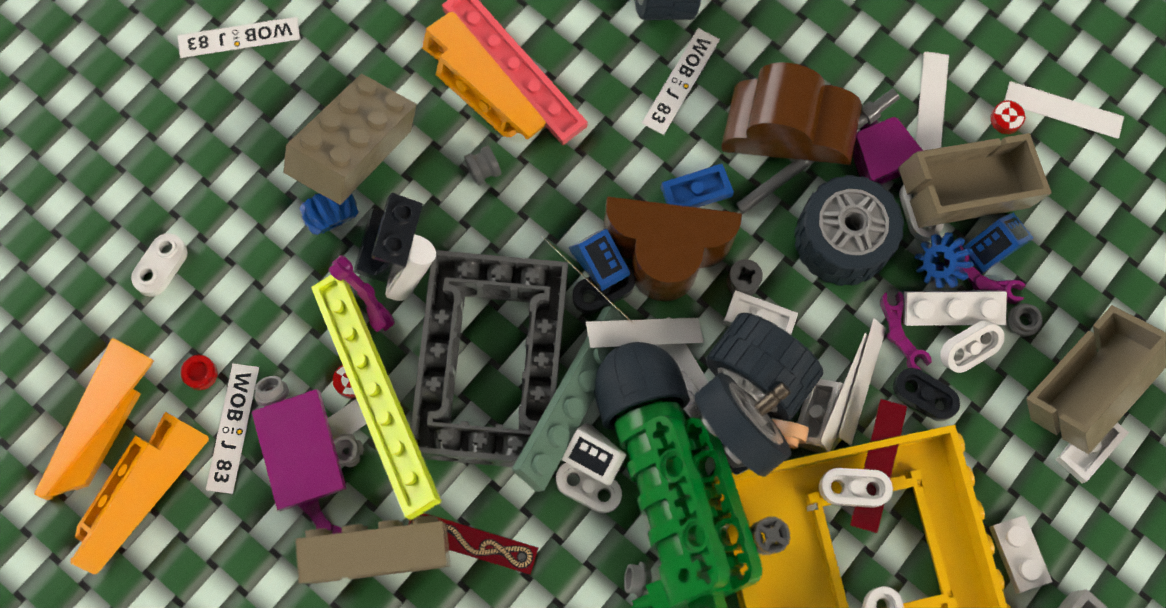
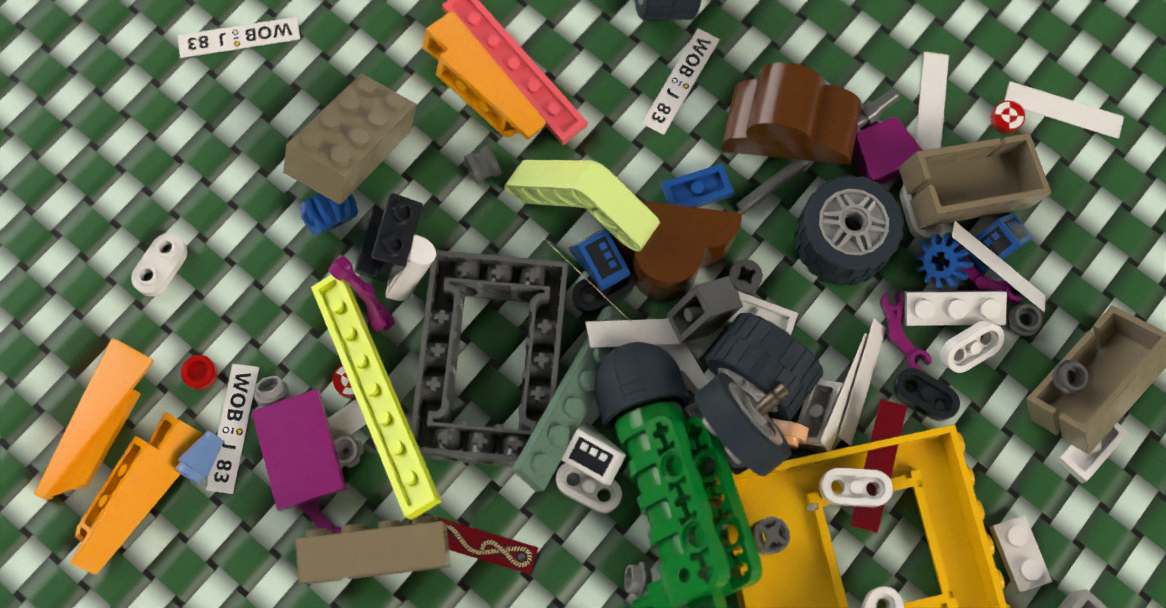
none -> medium blue cone [175,430,224,485]
none -> yellowish green beam [504,160,660,252]
none -> dark grey brick [666,276,743,344]
none -> white sticker [952,221,1046,312]
none -> dark grey plate [1053,360,1088,395]

